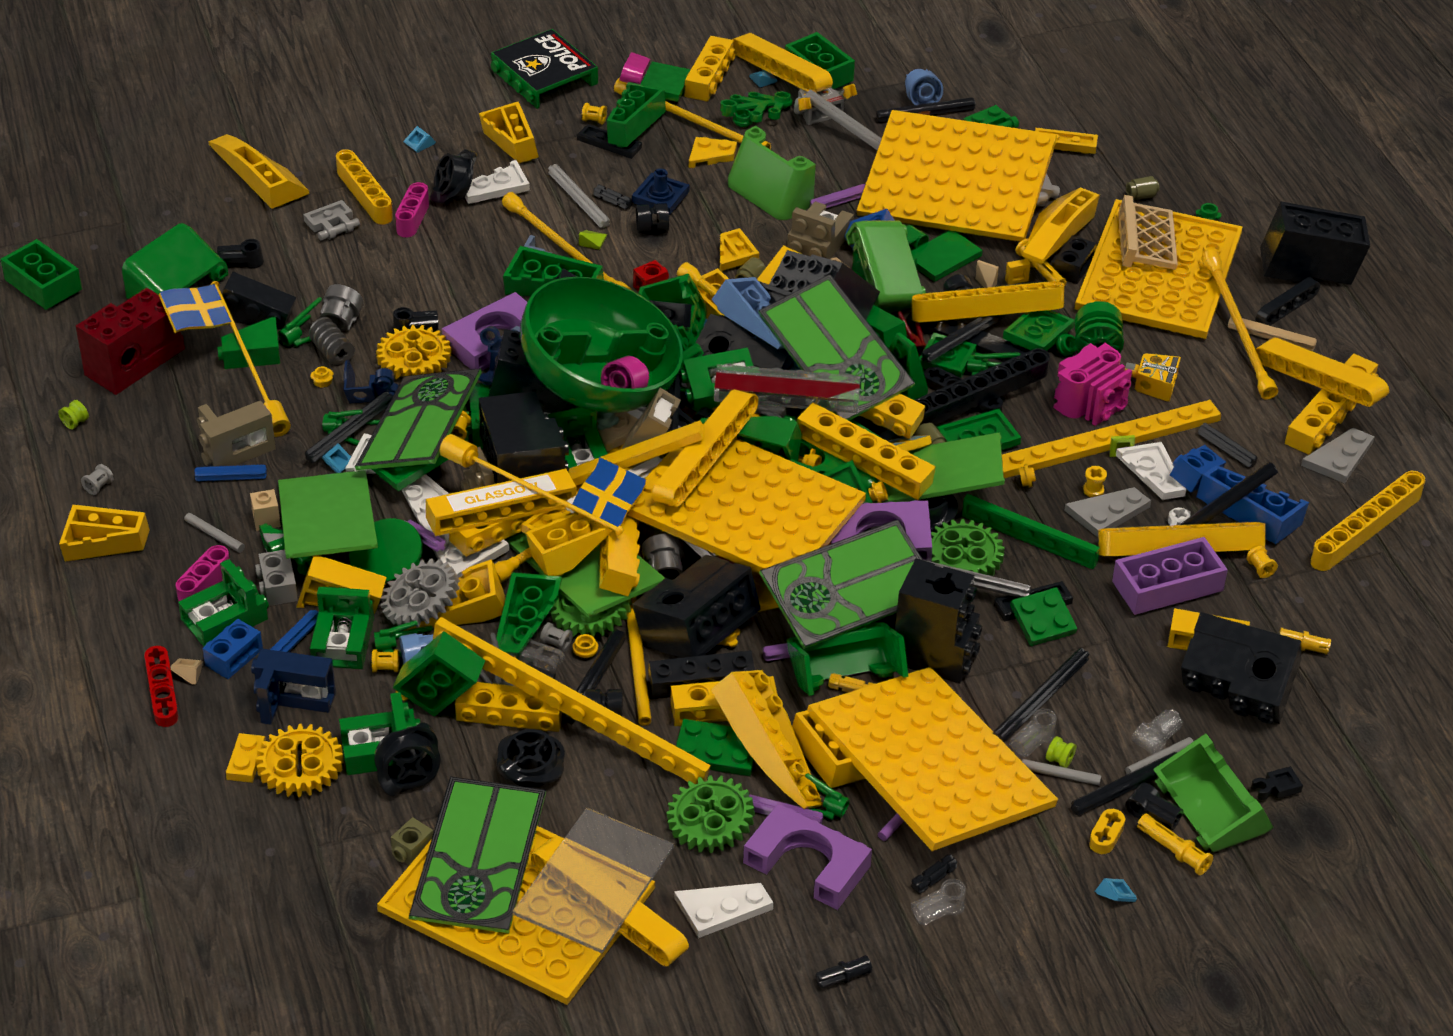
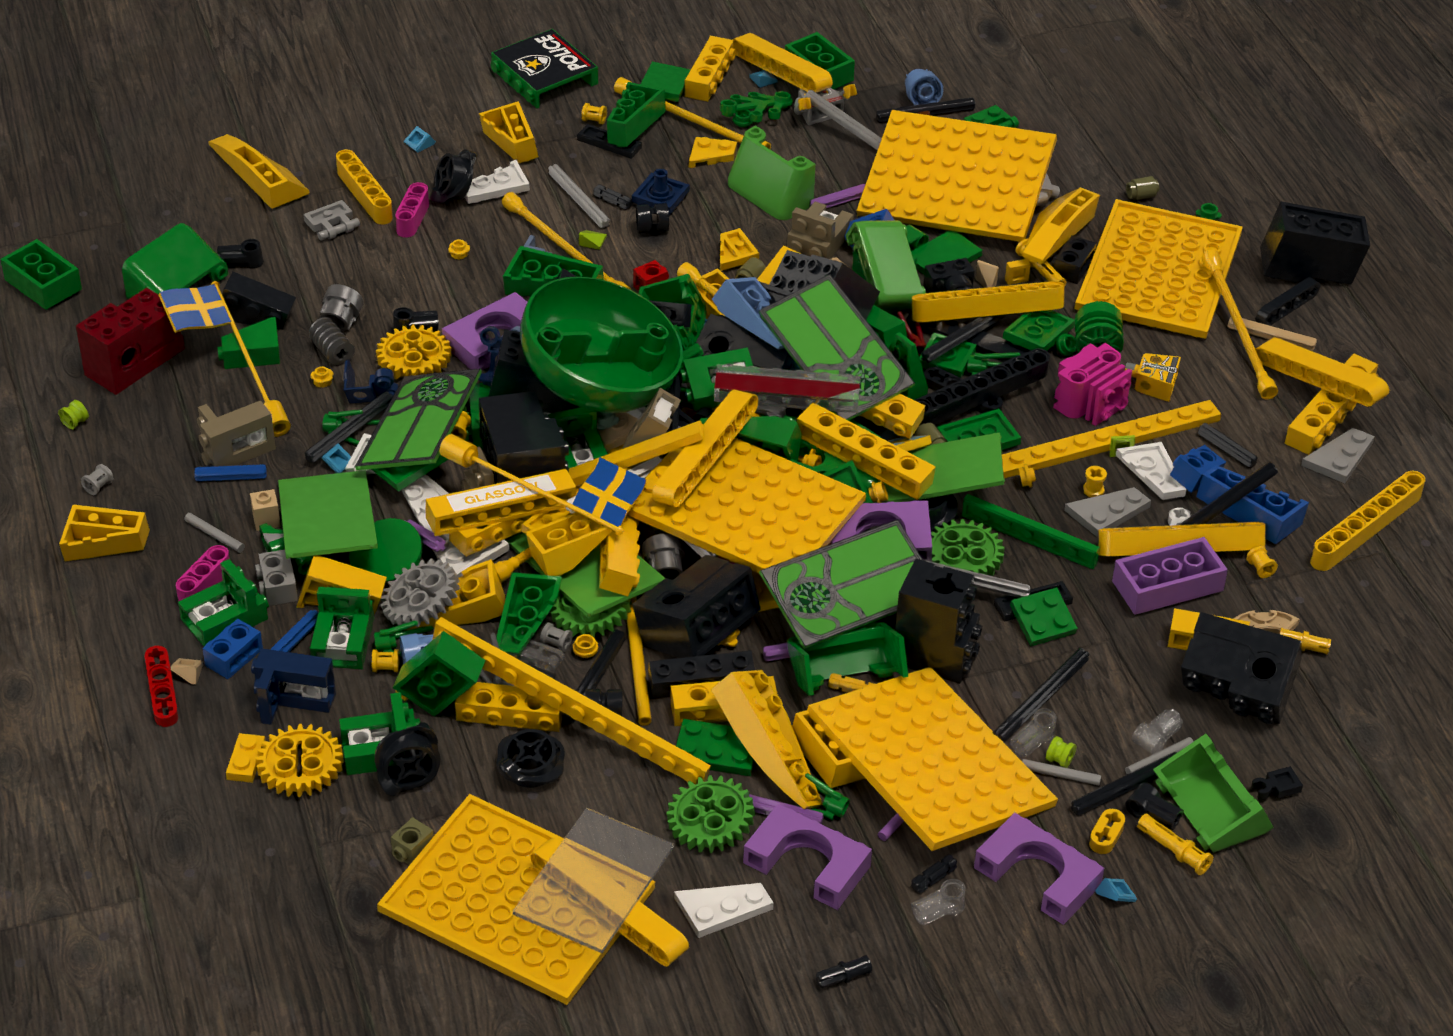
green plant [278,297,322,347] -> none
piece [409,776,546,934] -> none
dark pink piece [601,356,649,389] -> none
dark pink beam [619,52,651,84] -> none
yellow plate [1035,128,1098,154] -> none
tan fence [1118,195,1178,270] -> none
none -> yellow plate [448,239,470,259]
none -> black brick [923,258,975,293]
none -> medium lavender arch [974,812,1104,925]
none -> tan tile [1233,610,1300,634]

